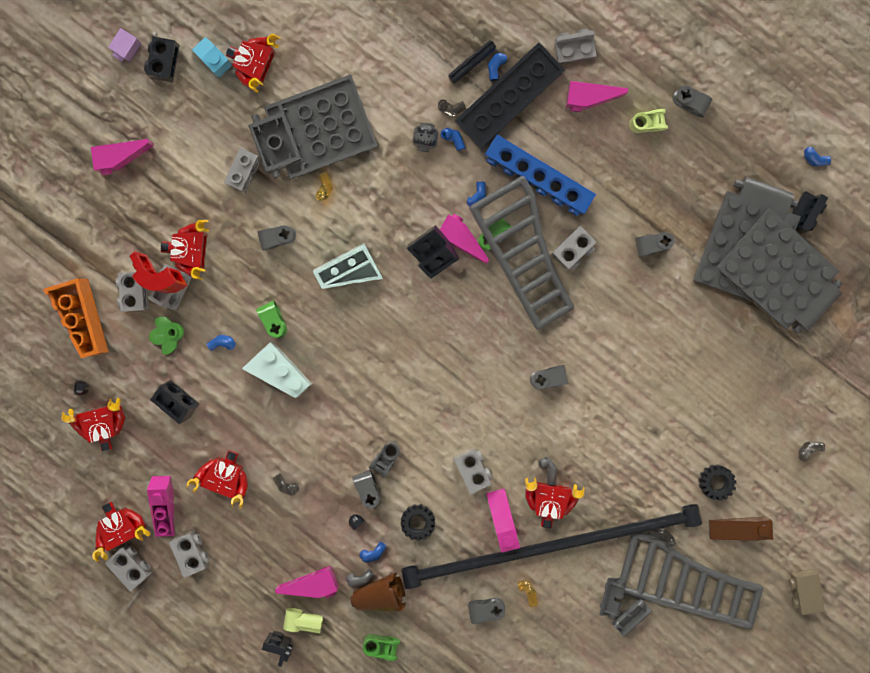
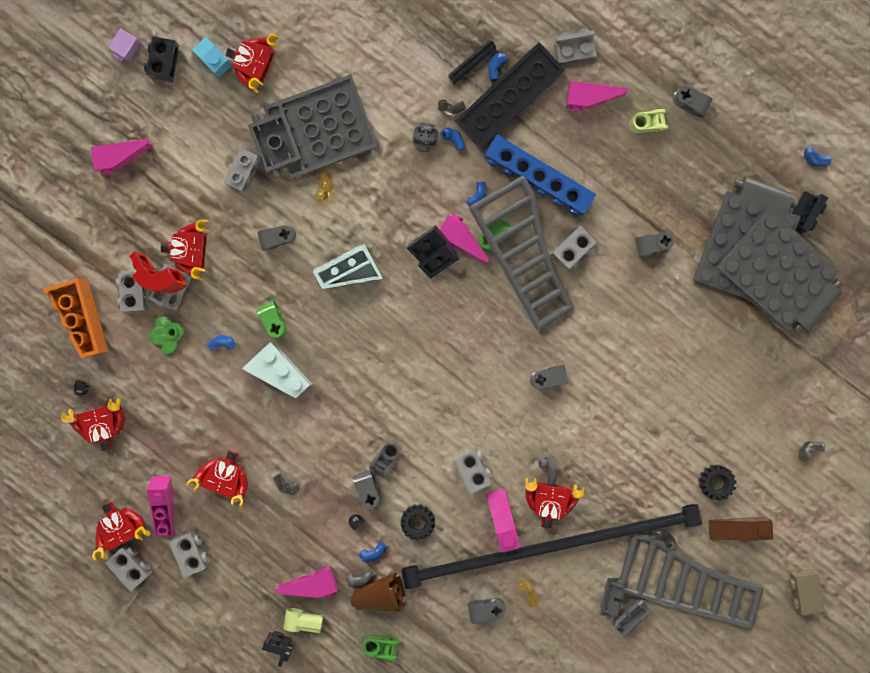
black brick [150,380,199,424] -> none

